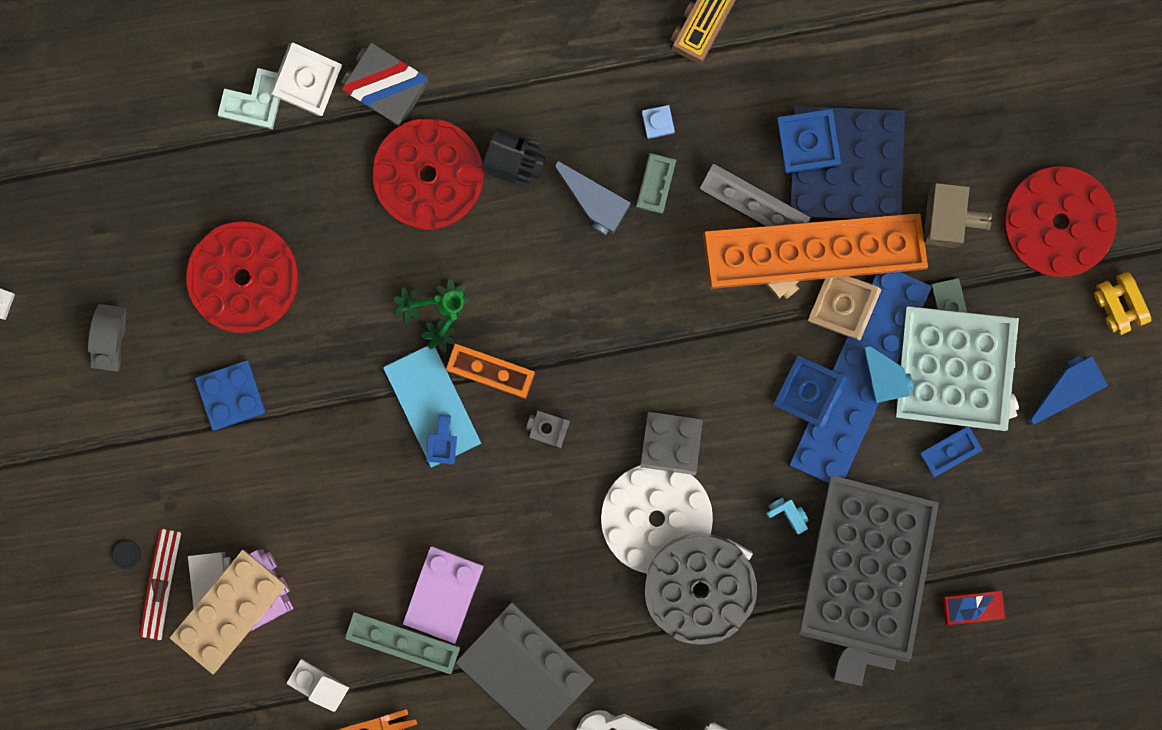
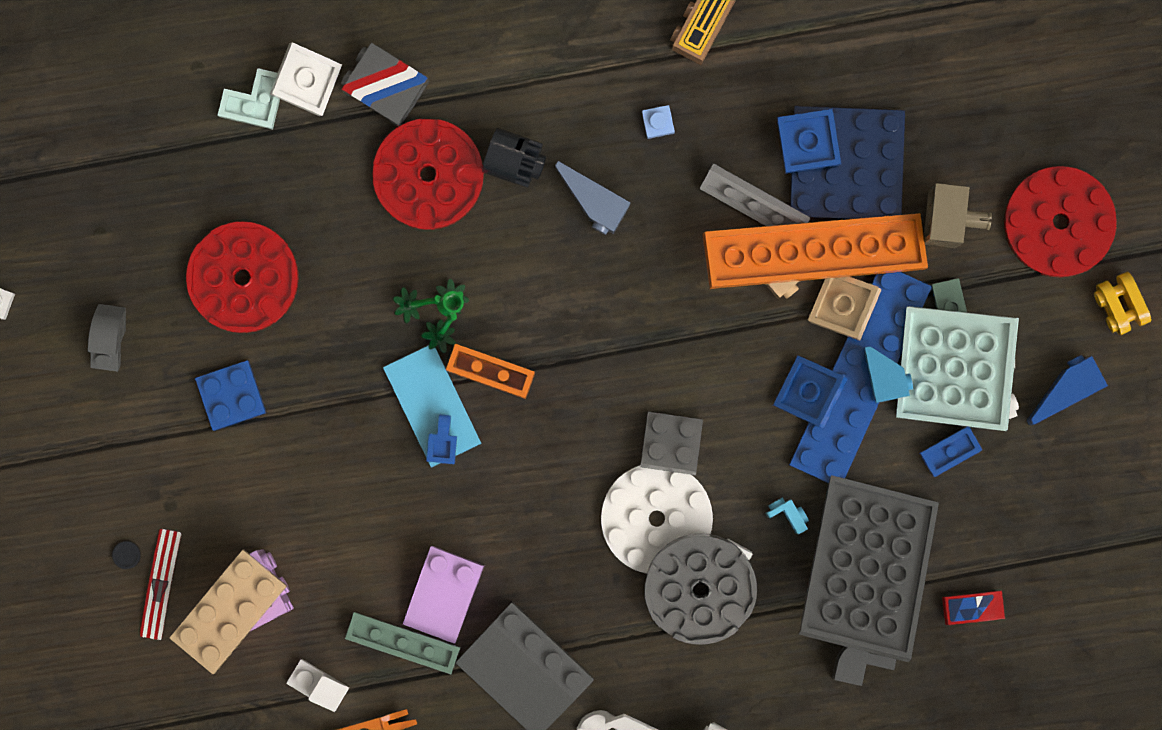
white slope [188,552,231,608] -> none
flat silver brick [526,411,570,448] -> none
sand green plate [636,153,676,214] -> none

